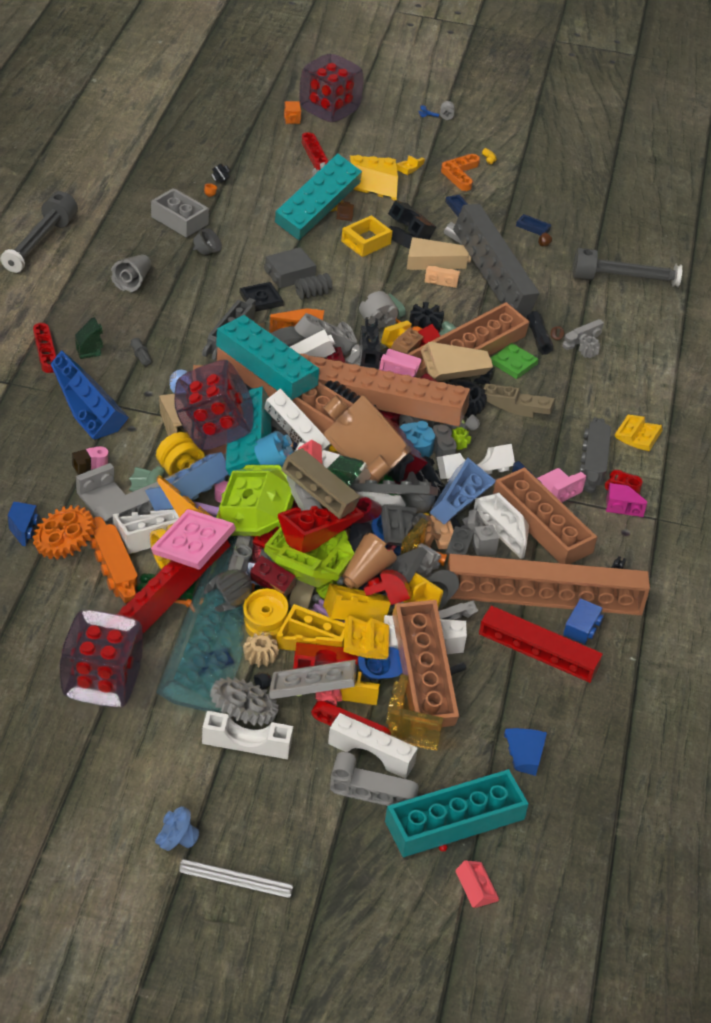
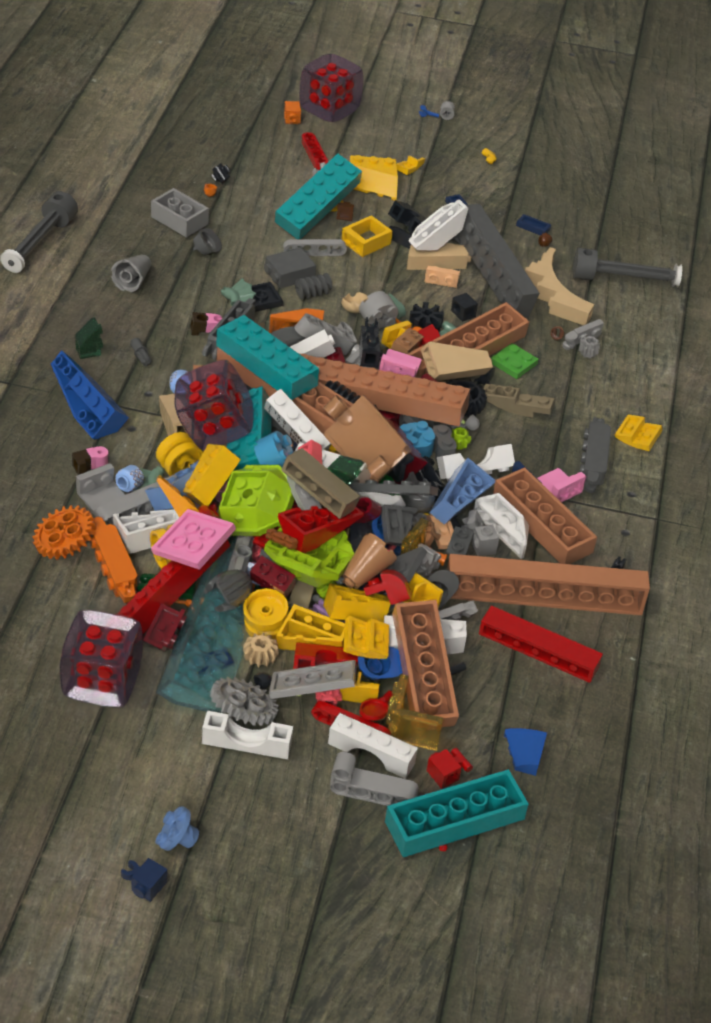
blue slope [8,502,40,546] -> none
red beam [33,323,56,373] -> none
light grey axle [179,859,293,898] -> none
orange beam [441,154,480,191] -> none
coral slope [456,860,499,908] -> none
black axle [527,311,554,355] -> none
blue brick [563,598,604,645] -> none
red piece [605,469,643,495] -> none
dark pink slope [606,483,647,517] -> none
none -> light blue head [115,465,144,493]
none -> dark blue brick [121,858,167,902]
none -> dark red bracket [143,603,187,652]
none -> yellow wedge [183,444,241,506]
none -> dark brown leg [190,312,222,336]
none -> red piece [198,502,220,519]
none -> sand green arm [221,278,256,306]
none -> dark orange axle [265,528,298,550]
none -> light grey beam [283,239,347,256]
none -> tan hair [342,292,368,313]
none -> red piece [359,690,394,721]
none -> white wedge [408,200,468,250]
none -> red brick [426,748,473,789]
none -> black brick [451,293,478,322]
none -> tan arch [525,247,594,325]

